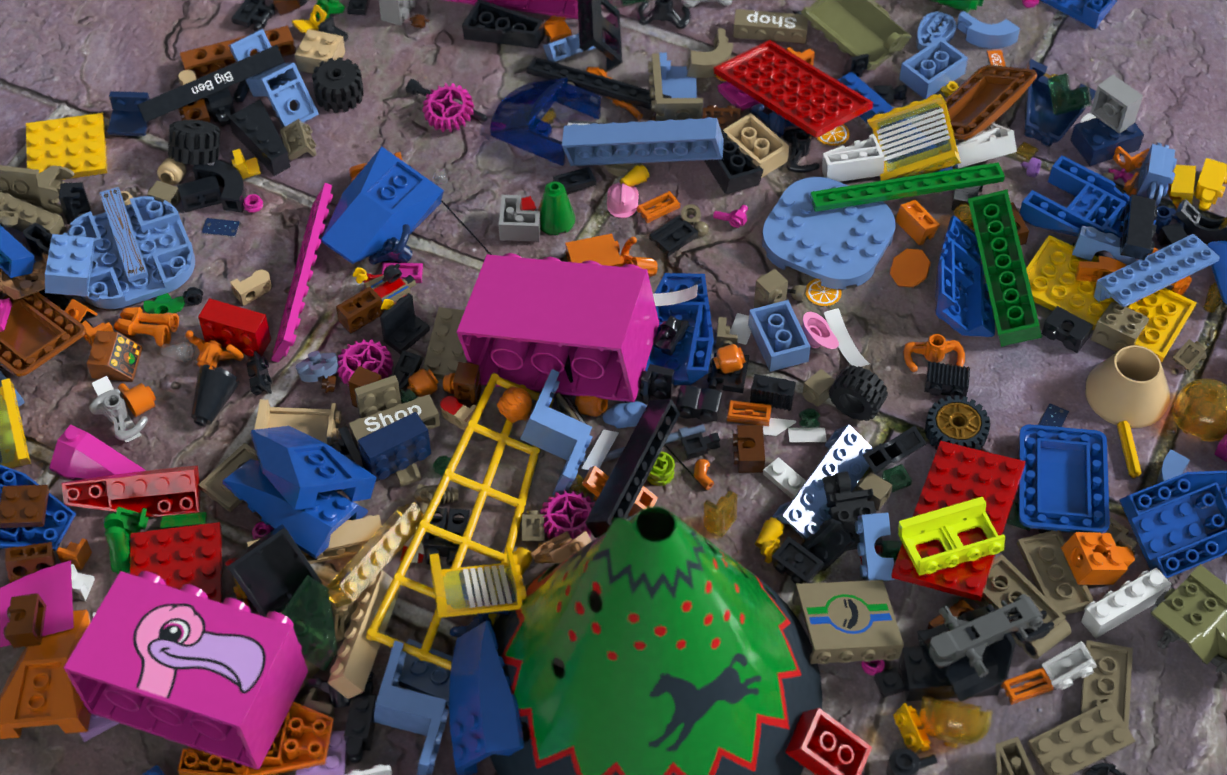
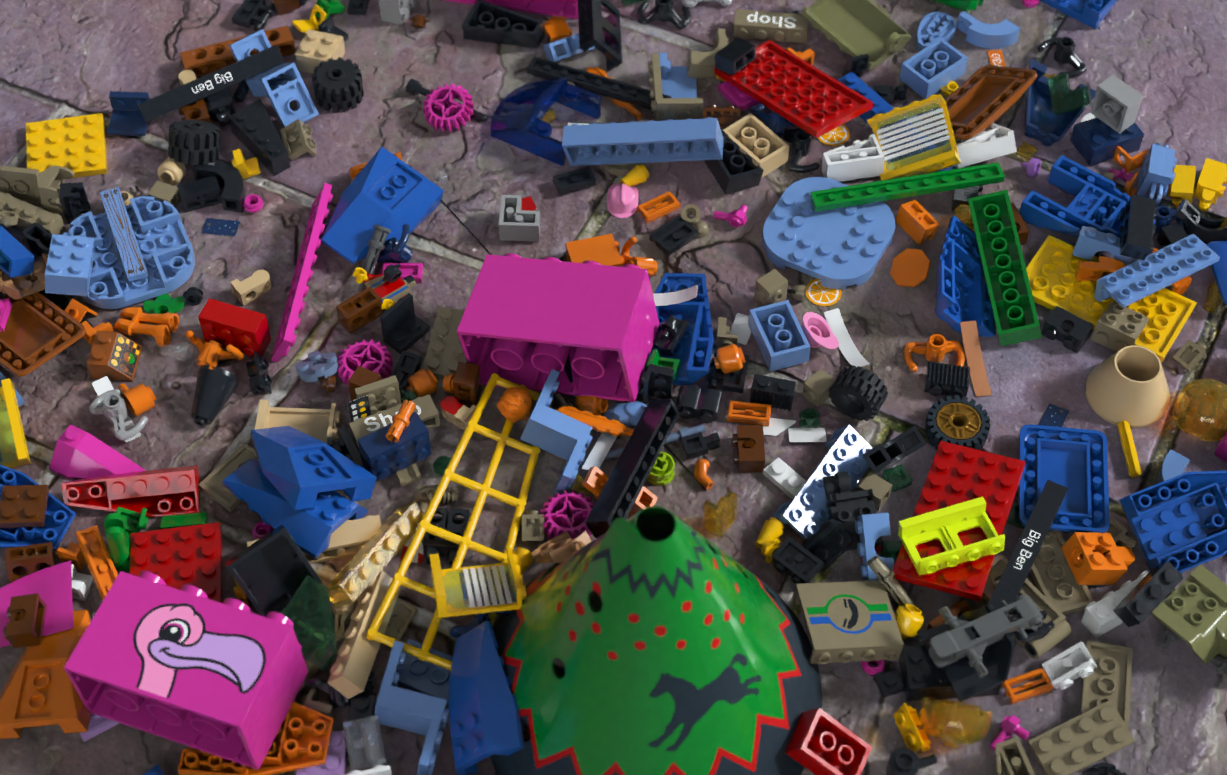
green cone [538,182,575,235] -> none
none -> orange tile [75,525,118,601]
none -> clear brick [343,715,386,770]
none -> black sticker [348,395,371,422]
none -> dark grey pin [361,224,391,285]
none -> dark tan plate [384,598,418,640]
none -> orange pin [385,400,416,443]
none -> orange sword [556,406,634,436]
none -> green bracket [646,349,681,381]
none -> black brick [715,38,756,76]
none -> dark tan pin [867,555,918,608]
none -> yellow head [894,604,924,639]
none -> nougat sticker [960,321,992,397]
none -> black tile [988,480,1069,610]
none -> dark pink piece [989,715,1030,750]
none -> black piece [1037,37,1087,79]
none -> black brick [1113,561,1184,628]

